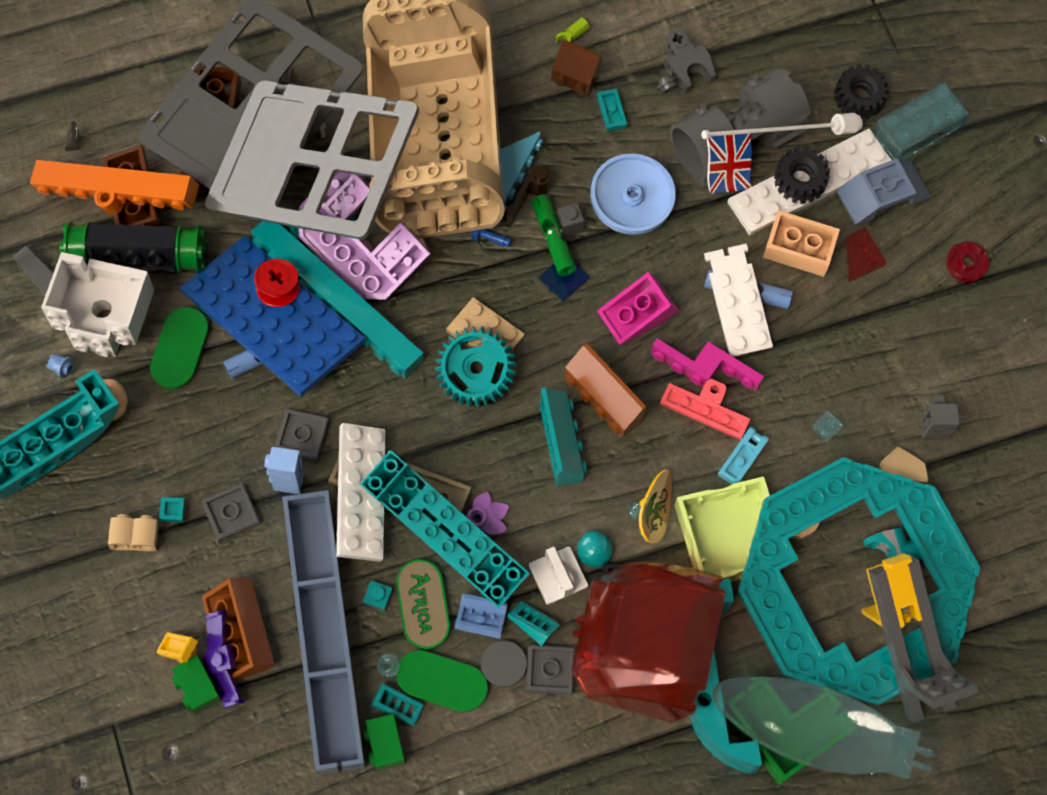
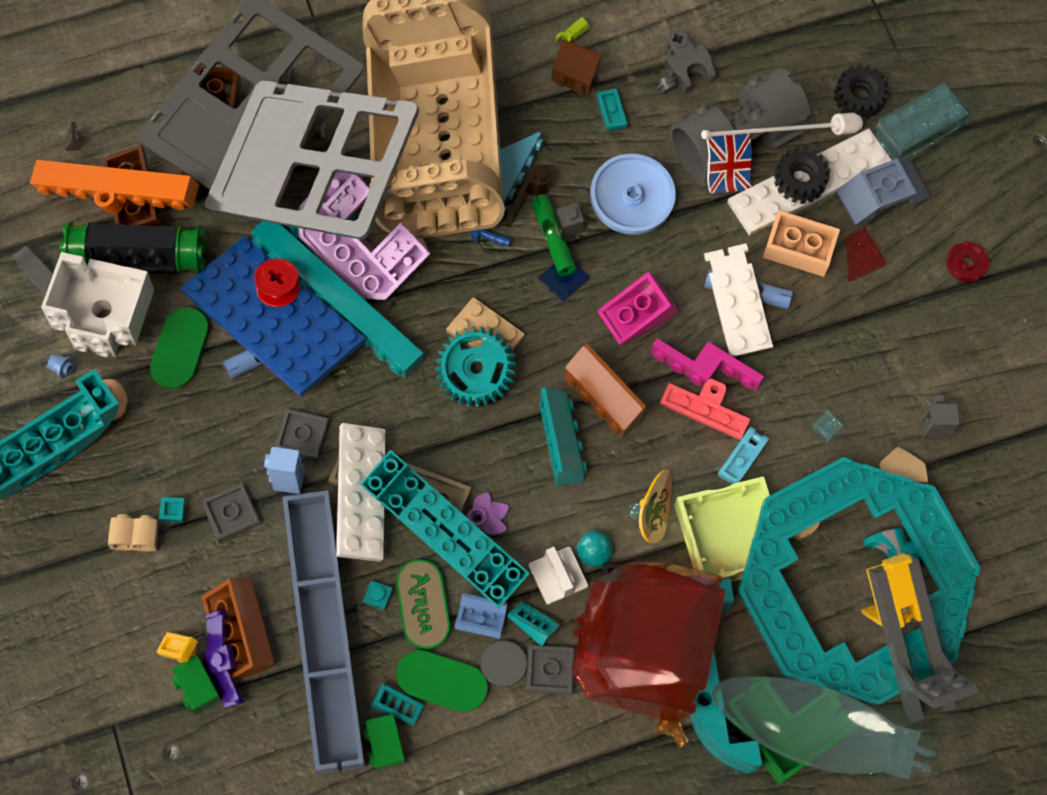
clear light blue plate [377,654,400,678] -> none
none -> clear orange arm [656,719,689,747]

